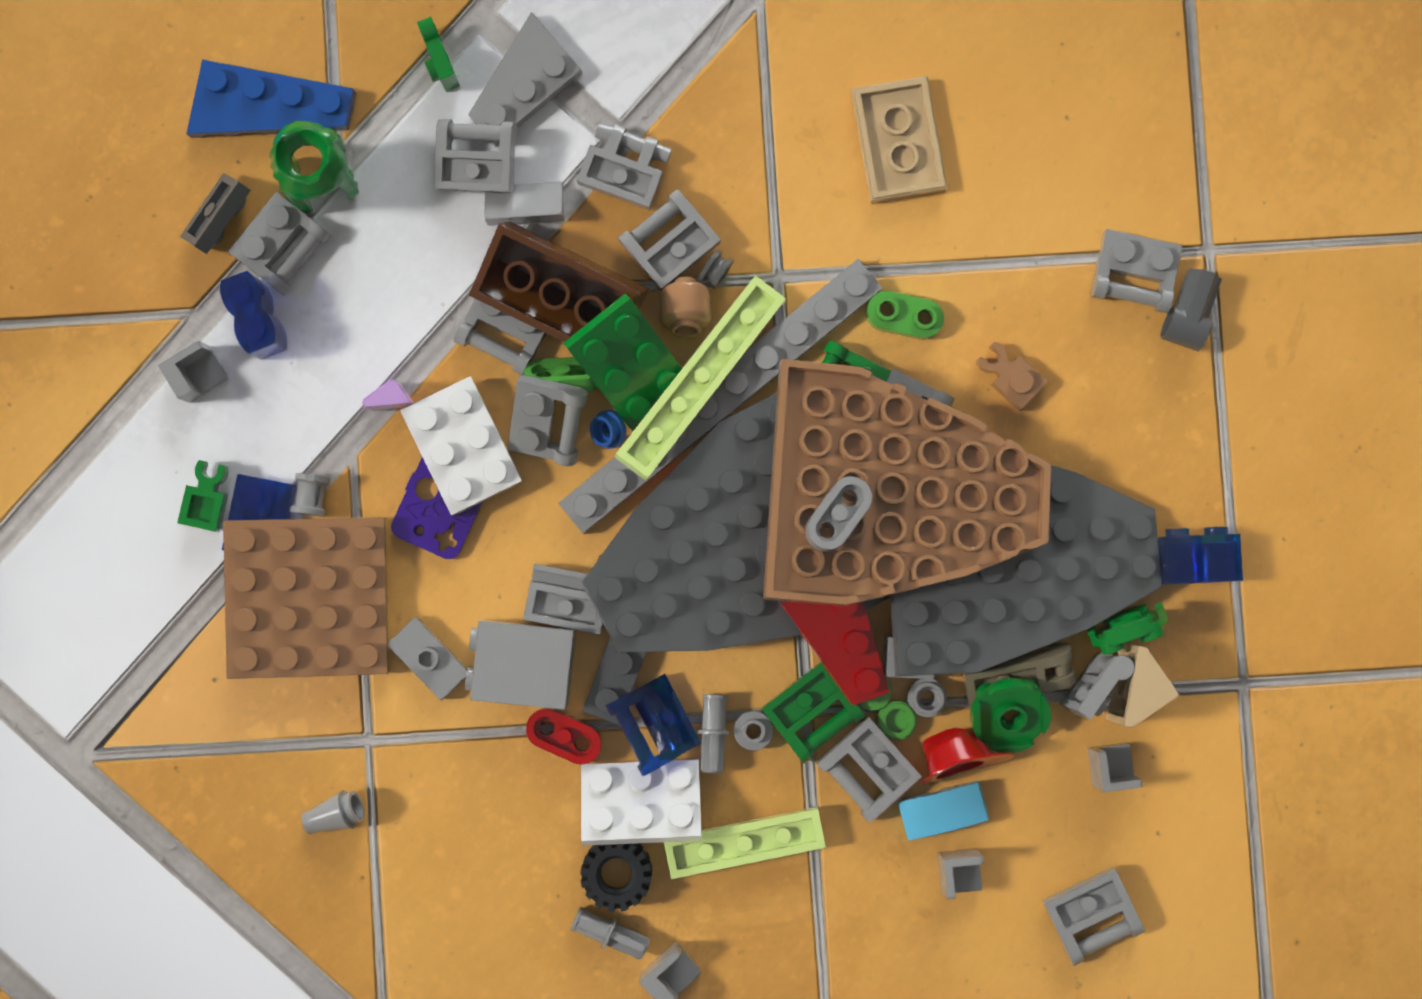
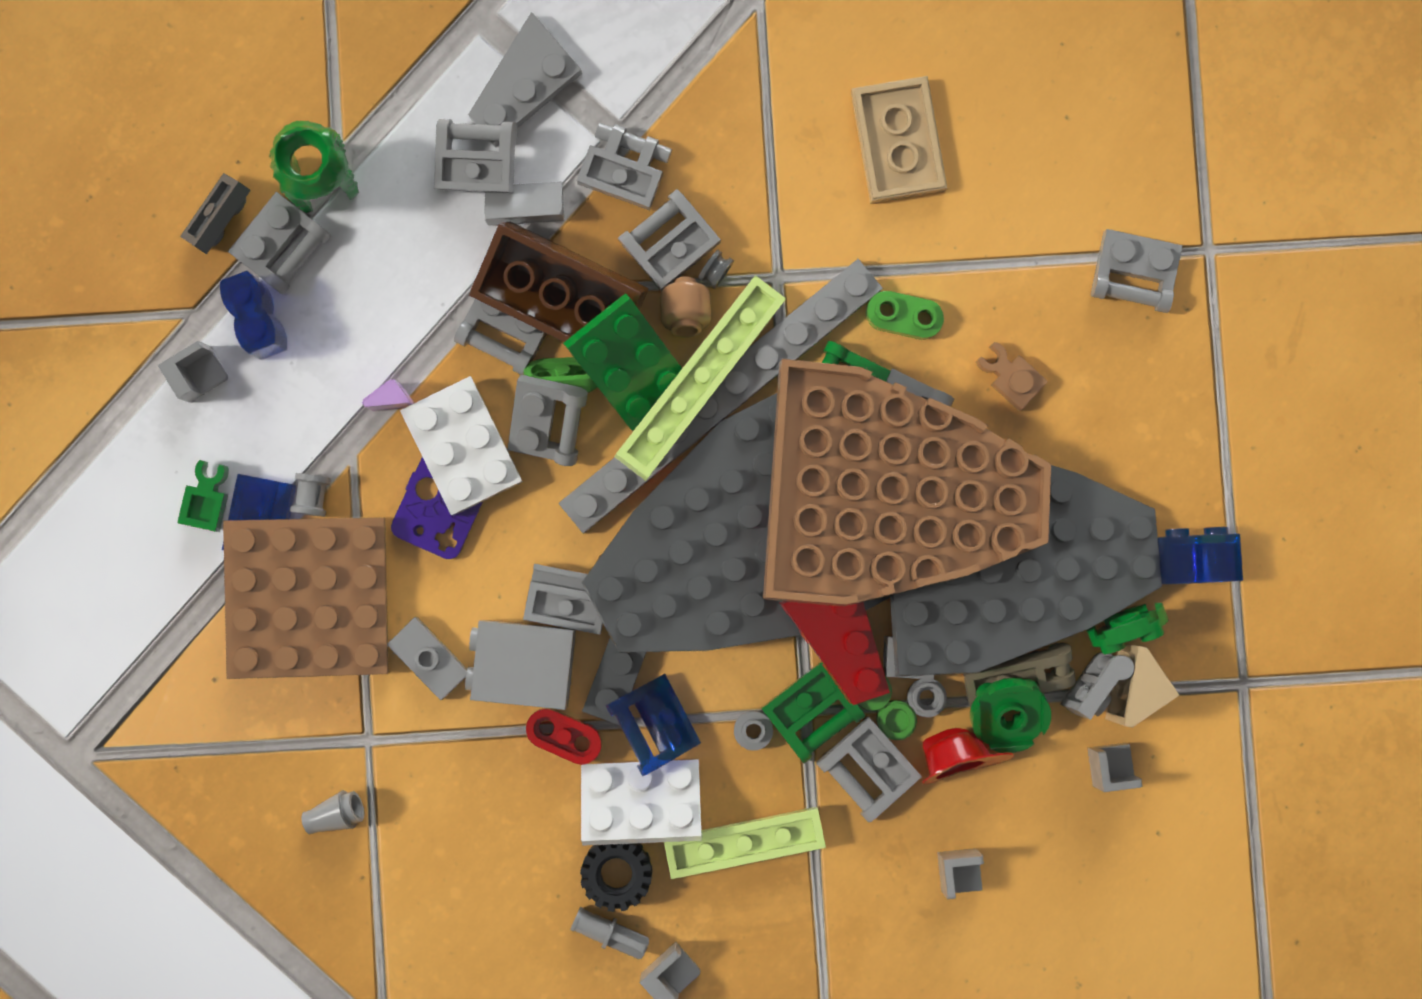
blue wing [186,59,356,138] -> none
green plate [417,17,460,92] -> none
blue plate [590,409,626,449] -> none
light grey axle [698,694,729,773] -> none
light grey plate [805,476,872,552] -> none
medium azure slope [898,781,990,840] -> none
light grey plate [1042,867,1145,966] -> none
dark grey piece [1160,268,1222,352] -> none

